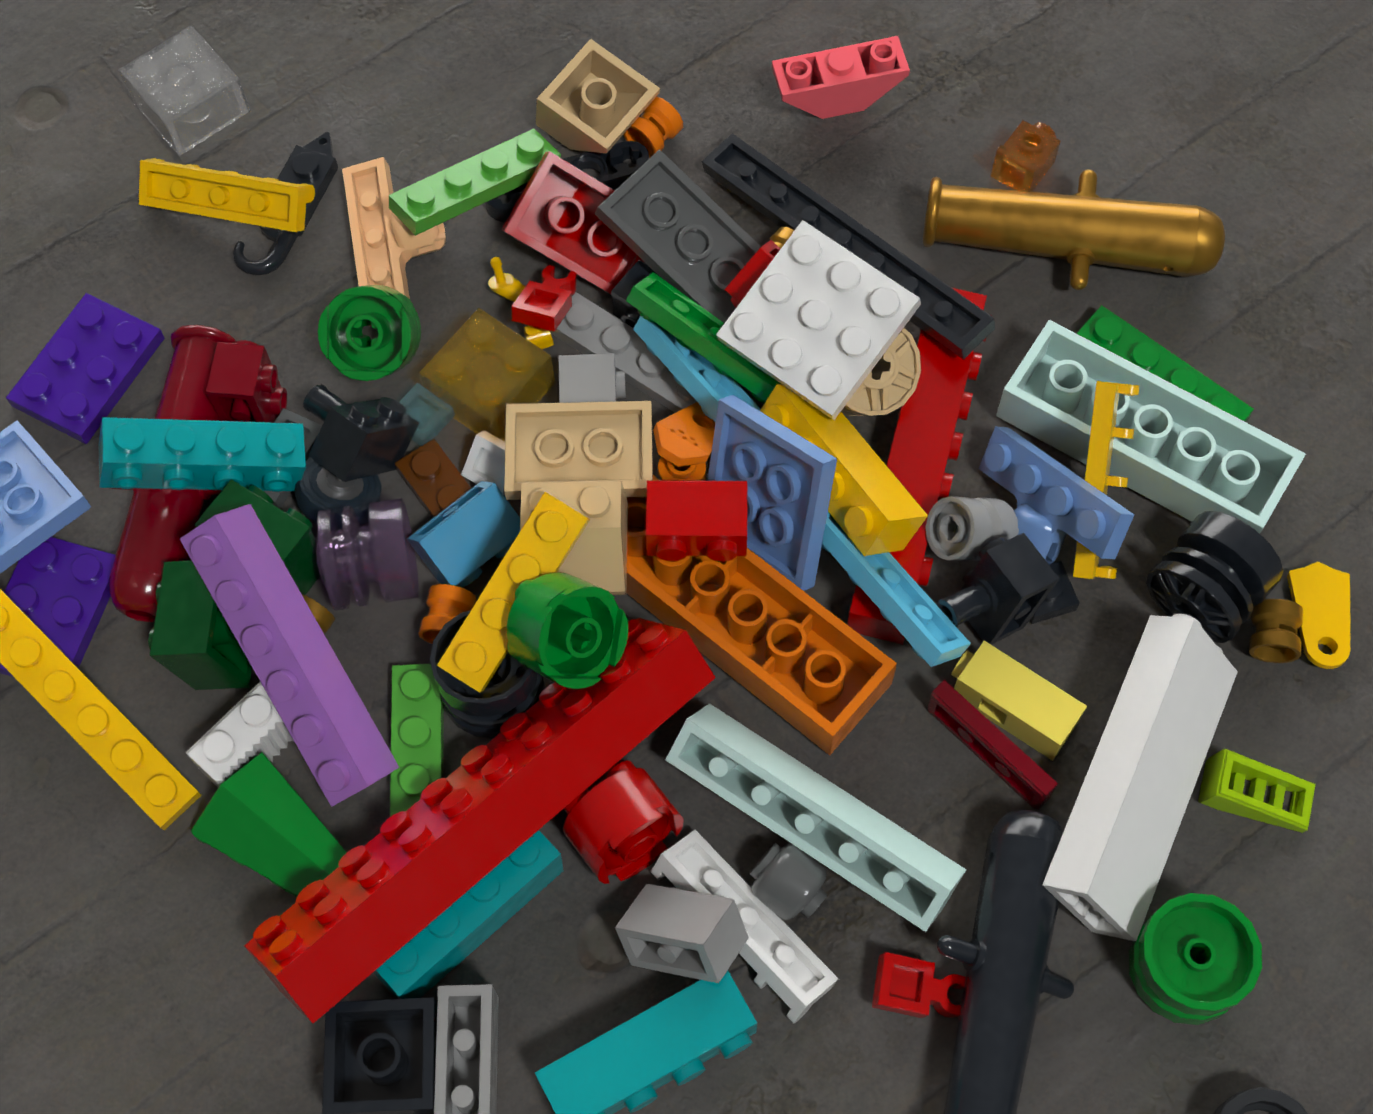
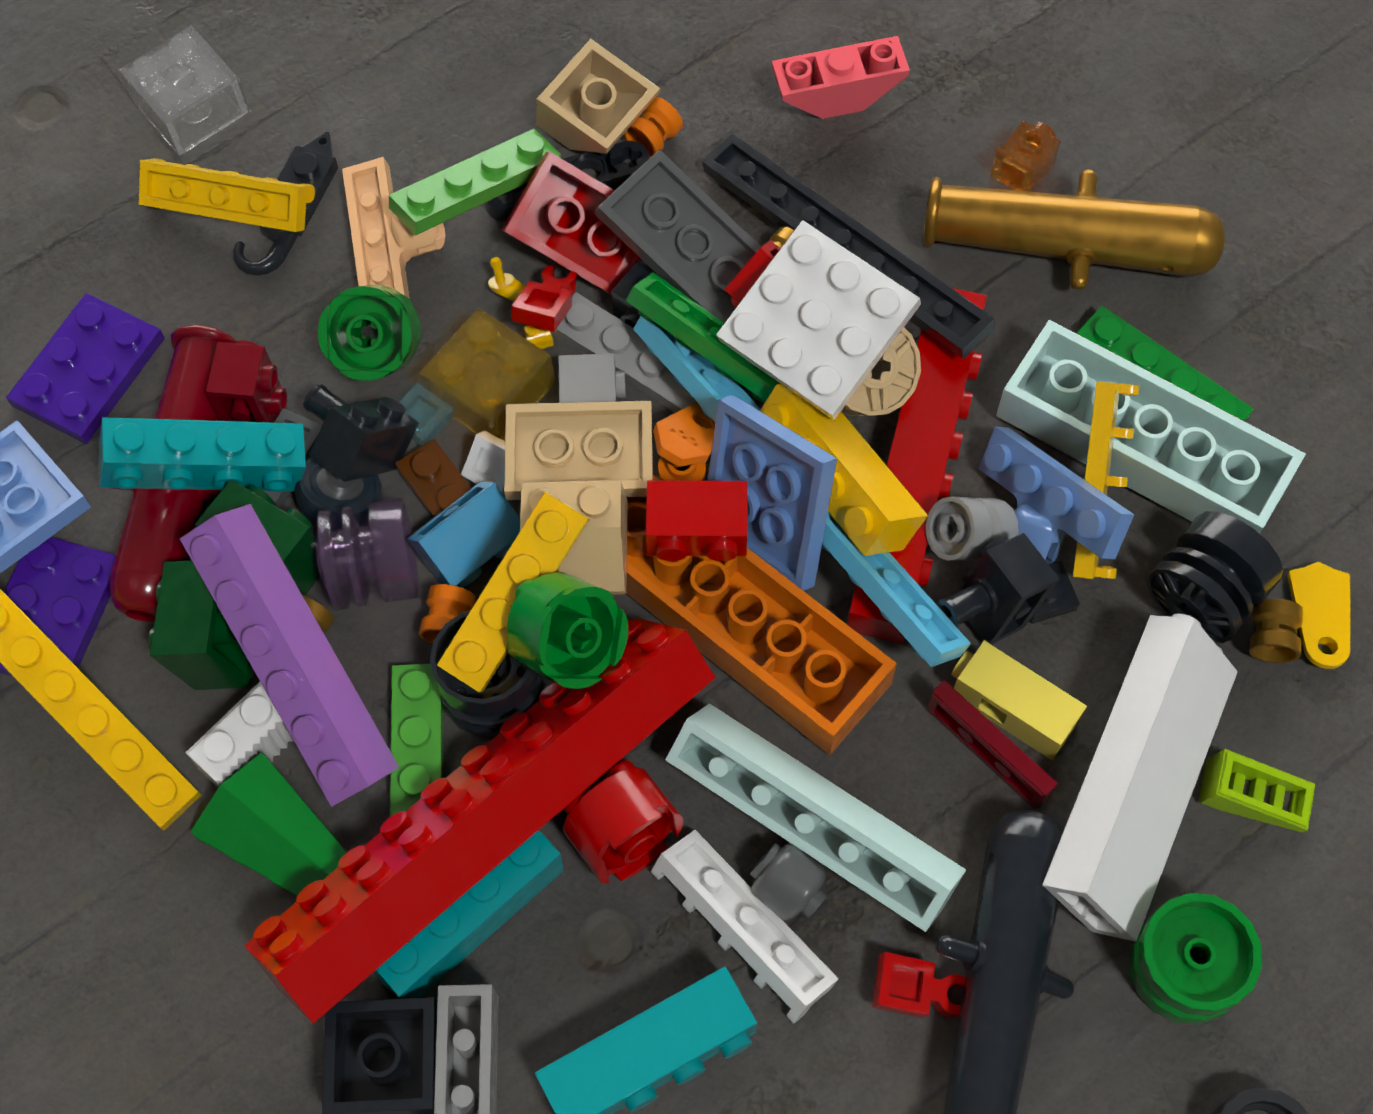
light grey brick [615,884,749,984] -> none

